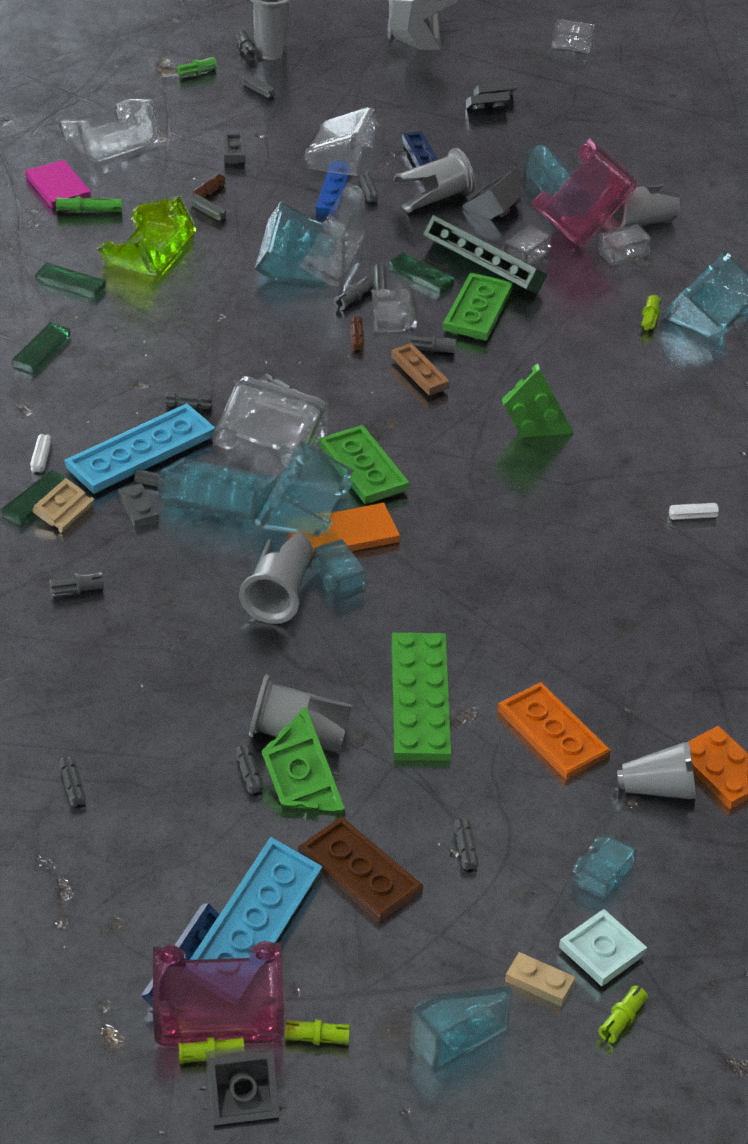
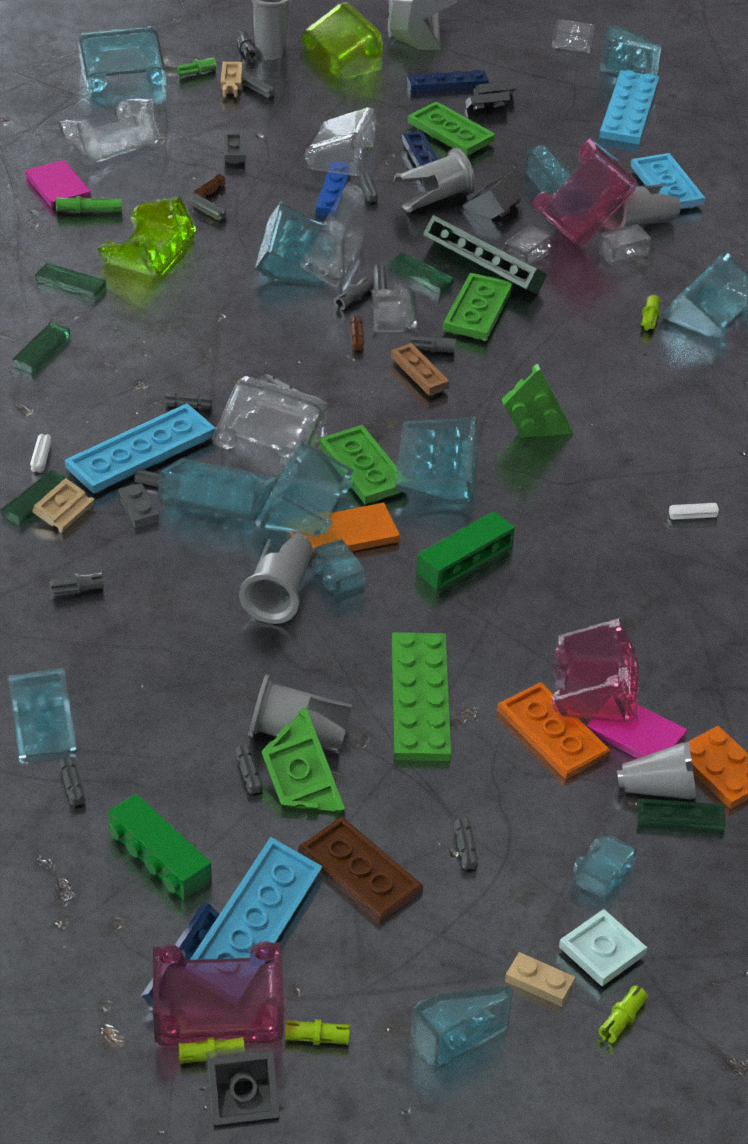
none -> clear light blue slope [8,667,76,758]
none -> clear light blue windscreen [78,26,167,92]
none -> green brick [108,794,212,900]
none -> tan plate [221,61,243,97]
none -> clear neon green windscreen [301,2,383,80]
none -> clear light blue slope [395,417,480,505]
none -> dark blue plate [407,69,489,92]
none -> bright green plate [408,101,495,156]
none -> green brick [416,511,515,590]
none -> clear pink windscreen [551,618,639,723]
none -> dark pink tile [587,693,687,759]
none -> medium azure plate [599,70,659,144]
none -> clear light blue slope [600,25,662,76]
none -> medium azure plate [631,153,705,209]
none -> clear green tile [637,799,726,833]

